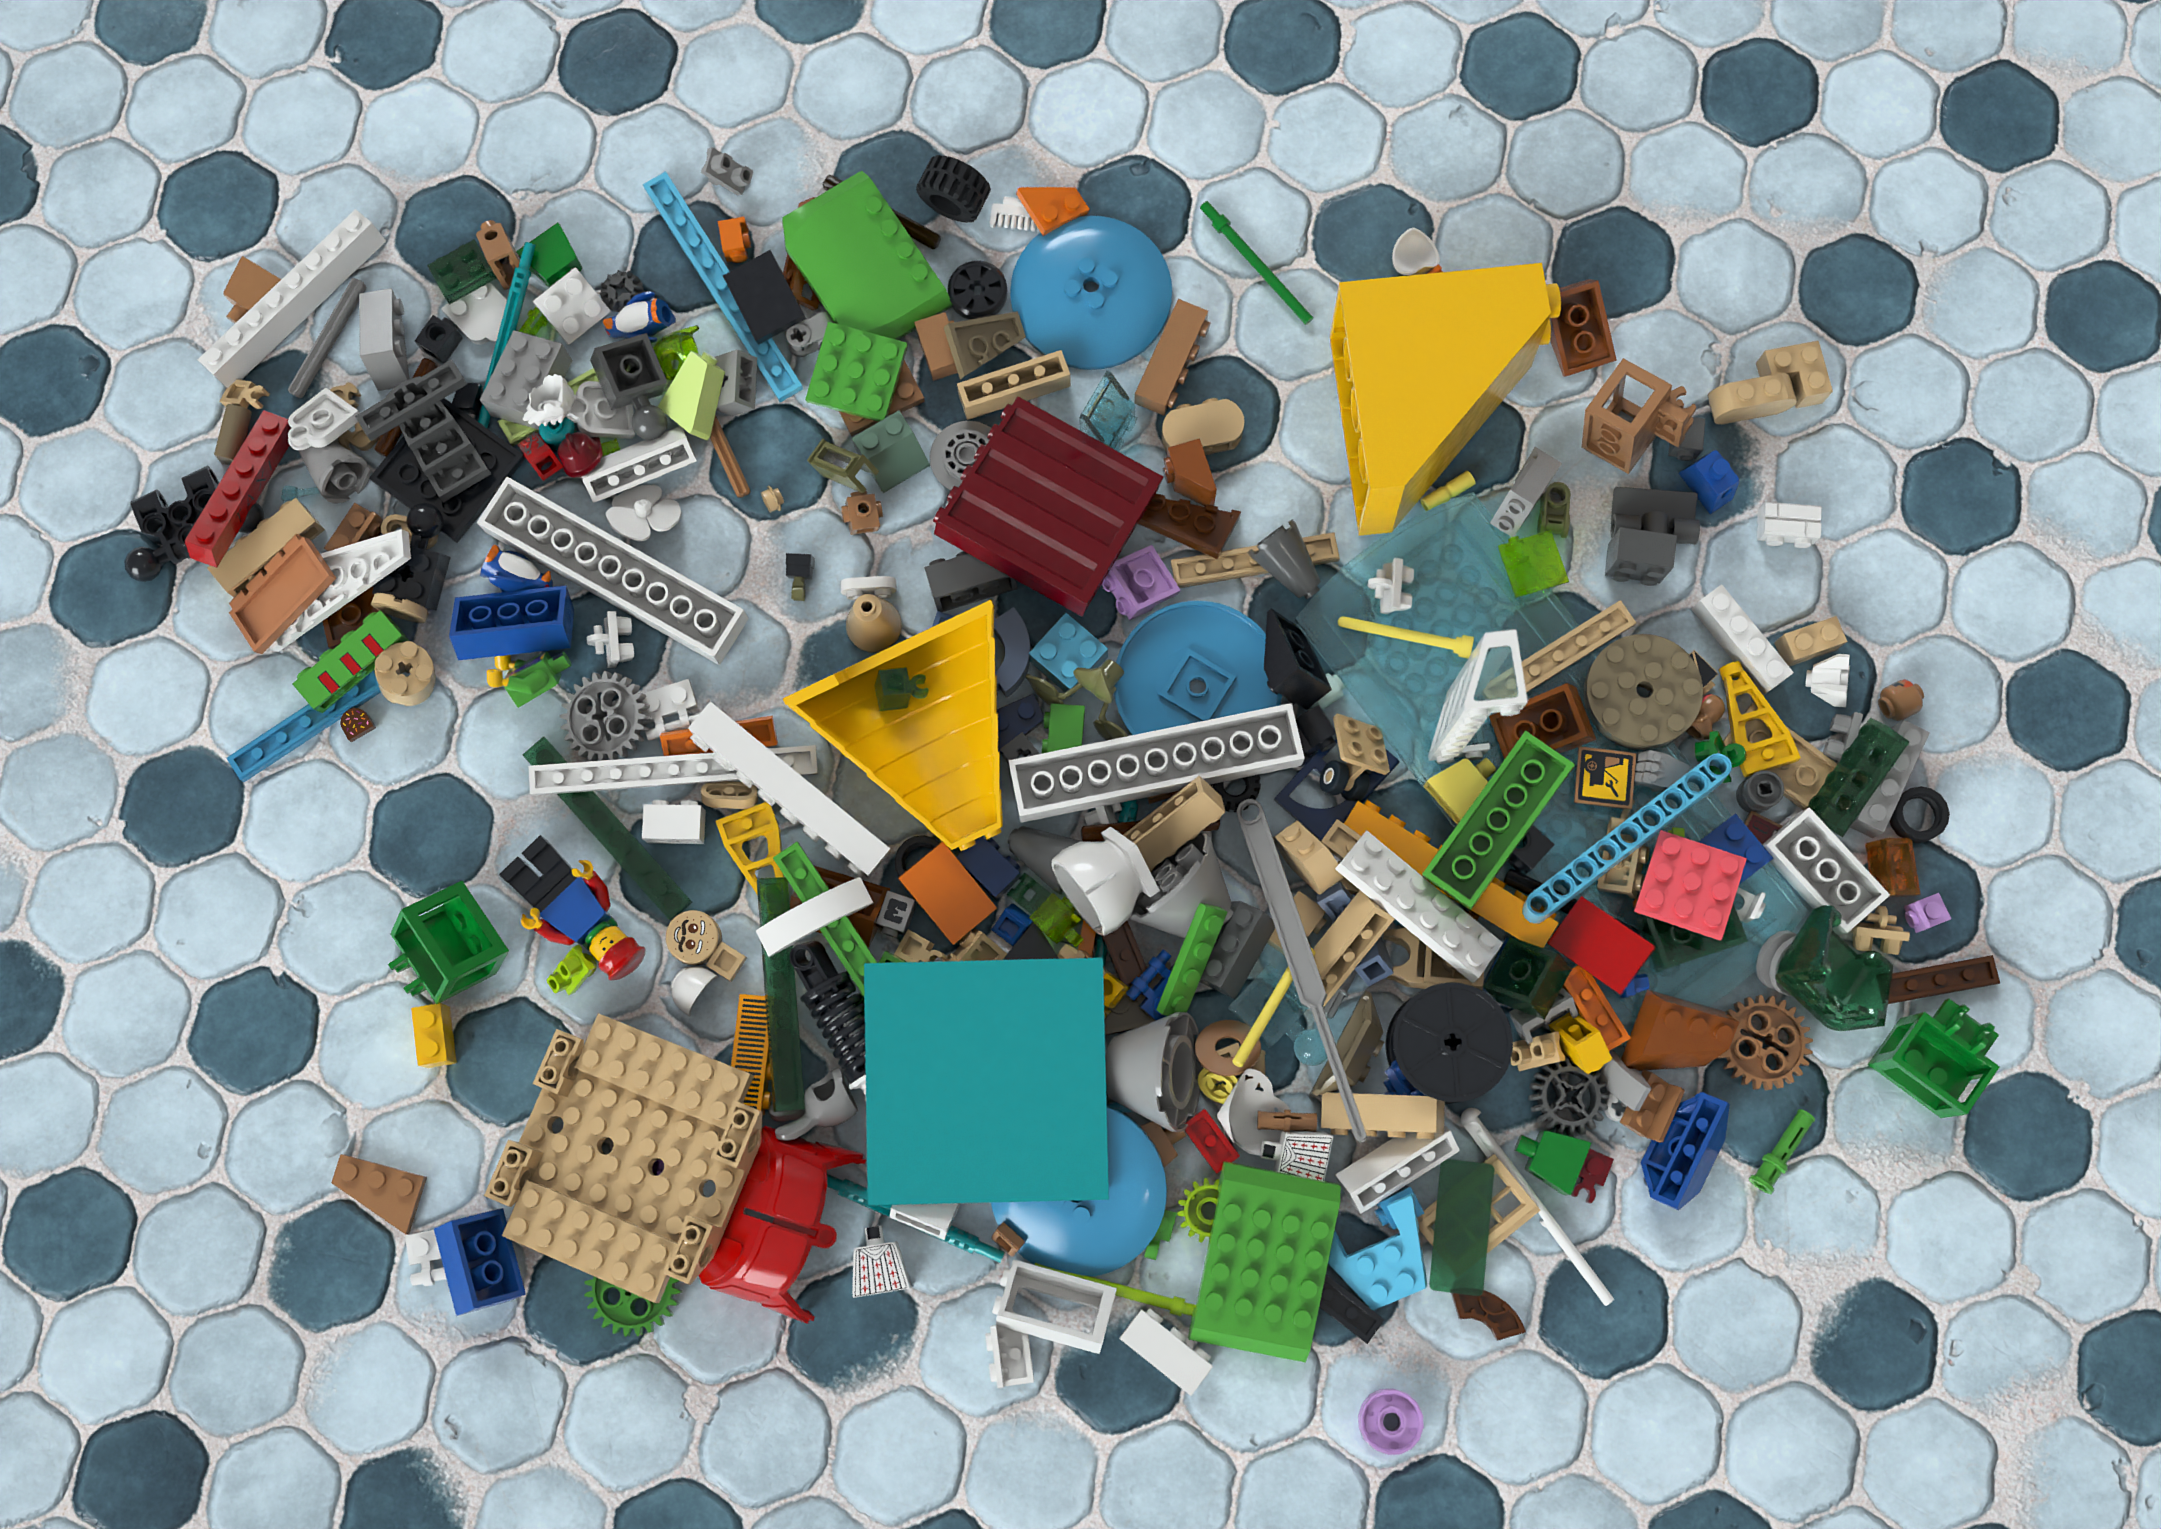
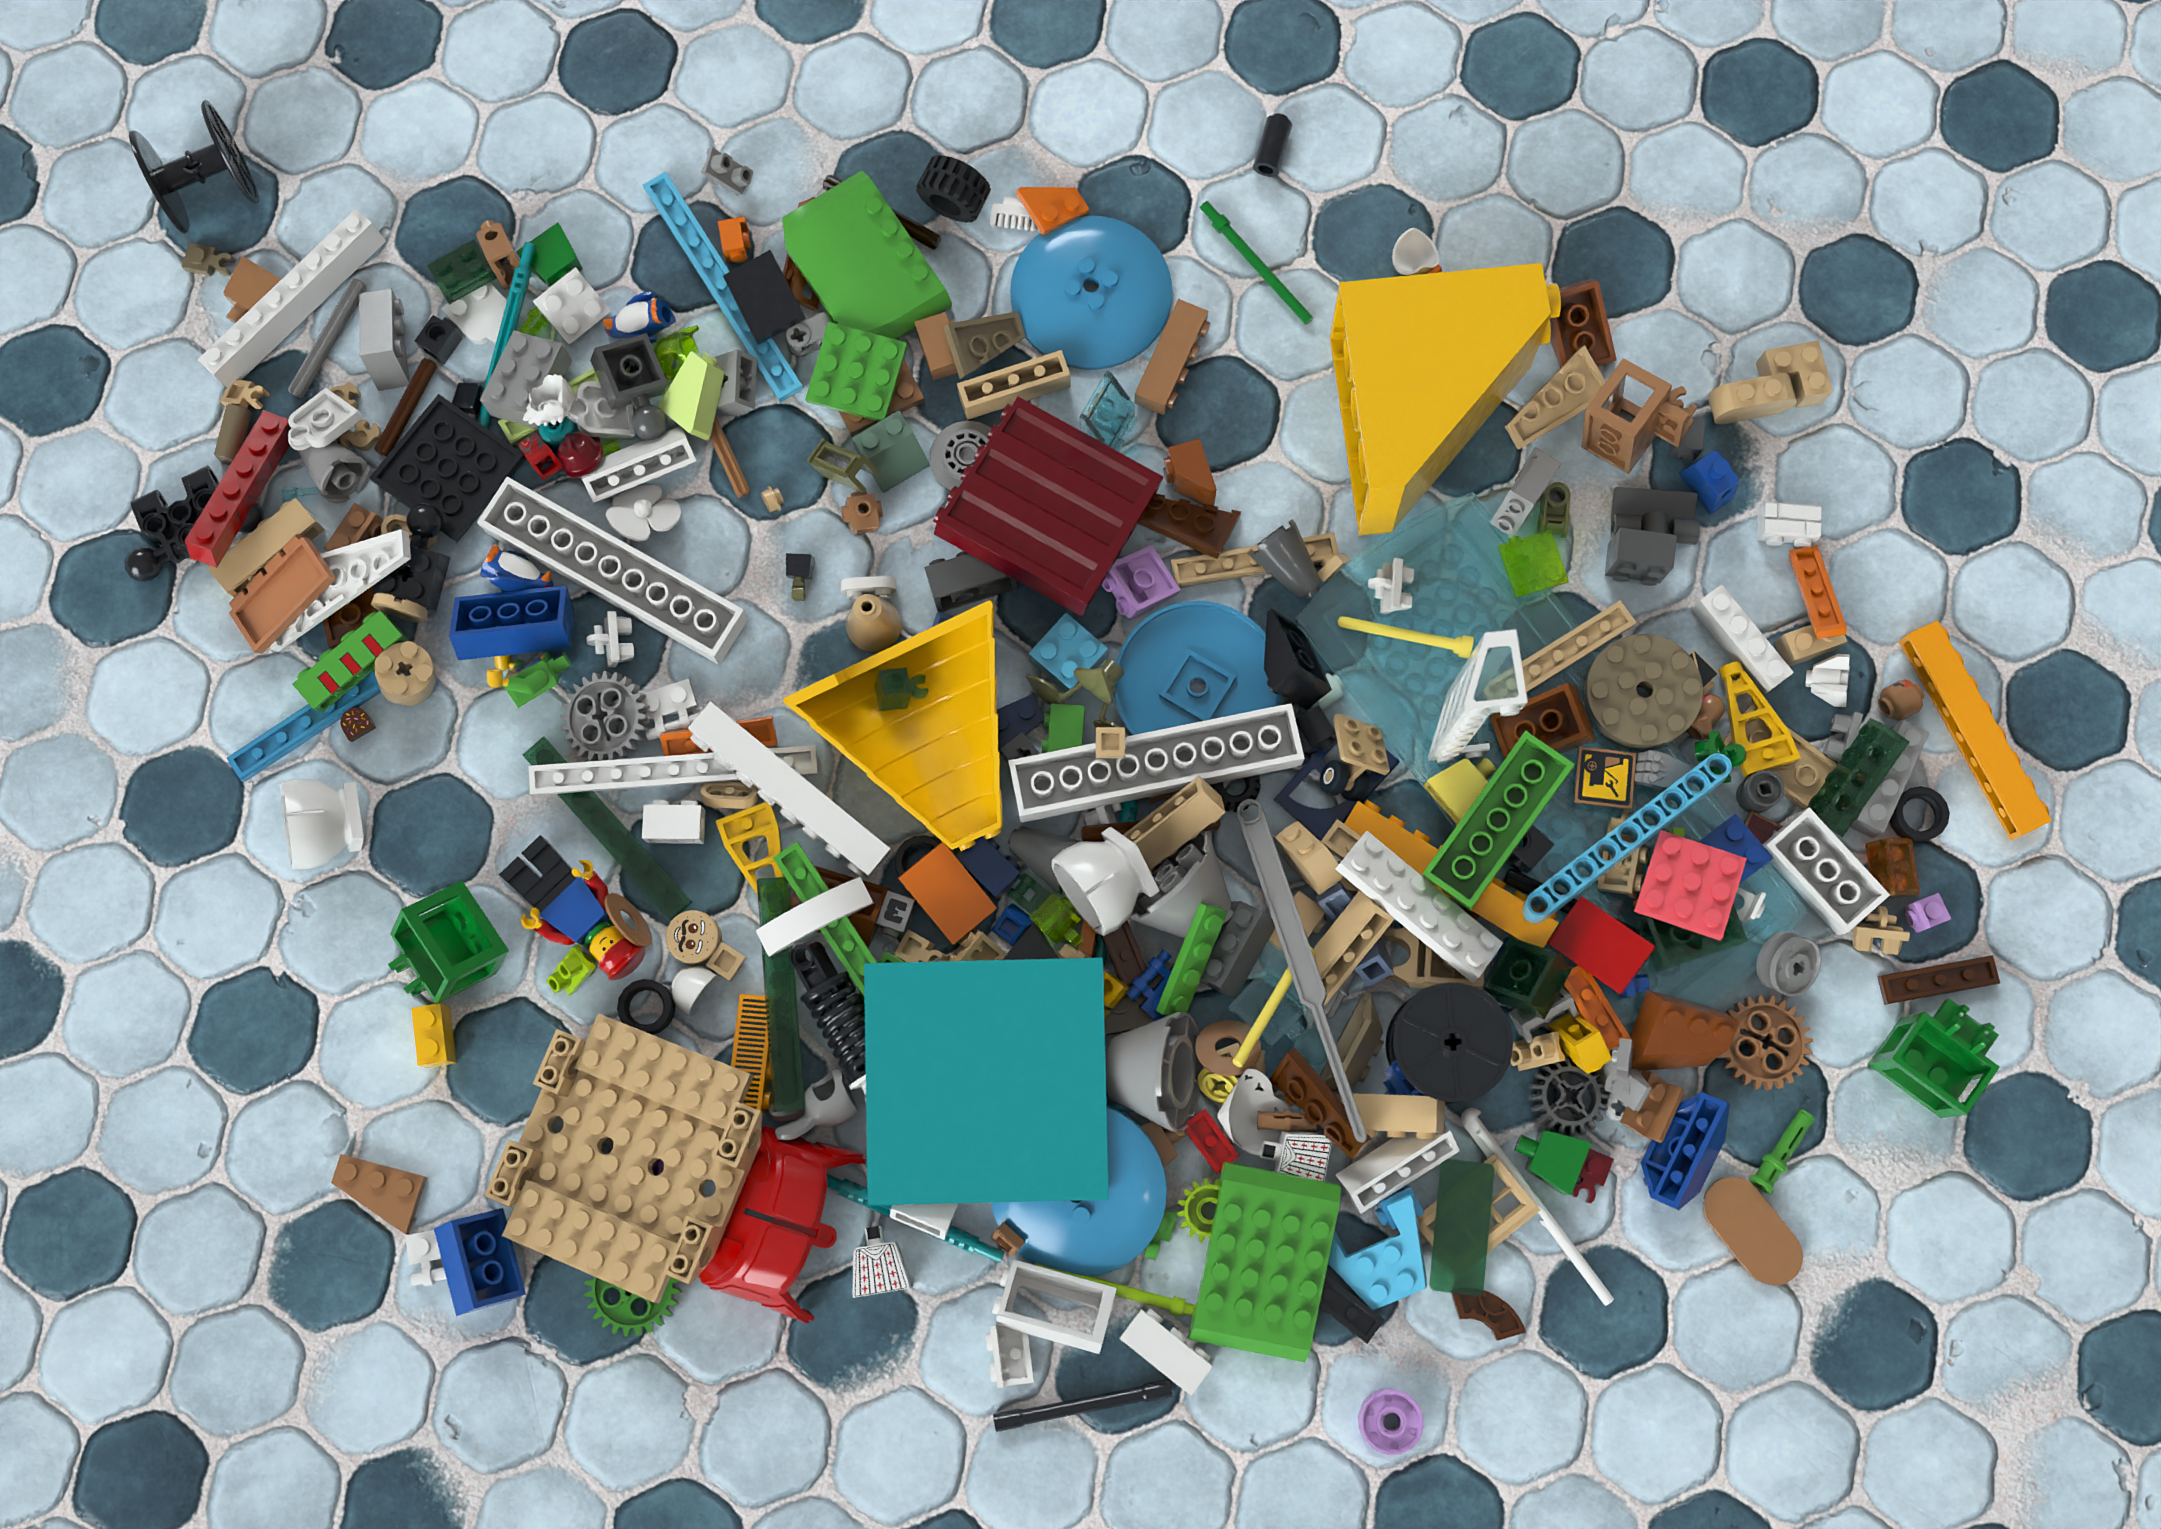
dark grey slope [355,359,491,503] -> none
dark grey gear [600,270,644,312] -> none
black wheel [948,261,1007,320] -> none
sand blue arch [994,607,1031,698] -> none
tan brick [1162,398,1244,455] -> none
light yellow piece [1420,471,1476,513] -> none
clear green windscreen [1775,905,1893,1031] -> none
none -> black piece [129,100,260,234]
none -> dark tan plate [181,242,235,276]
none -> white plate [280,779,364,869]
none -> medium nougat gear [604,893,652,948]
none -> black tyre [617,979,676,1035]
none -> black piece [993,1379,1173,1432]
none -> tan plate [1096,727,1125,758]
none -> black brick [1253,113,1292,177]
none -> reddish brown wing [1269,1048,1371,1159]
none -> tan plate [1317,553,1351,582]
none -> tan wing [1504,345,1606,450]
none -> light grey plate [1605,1038,1634,1095]
none -> medium nougat tile [1703,1177,1803,1285]
none -> orange plate [1789,545,1847,639]
none -> light orange brick [1898,620,2052,840]

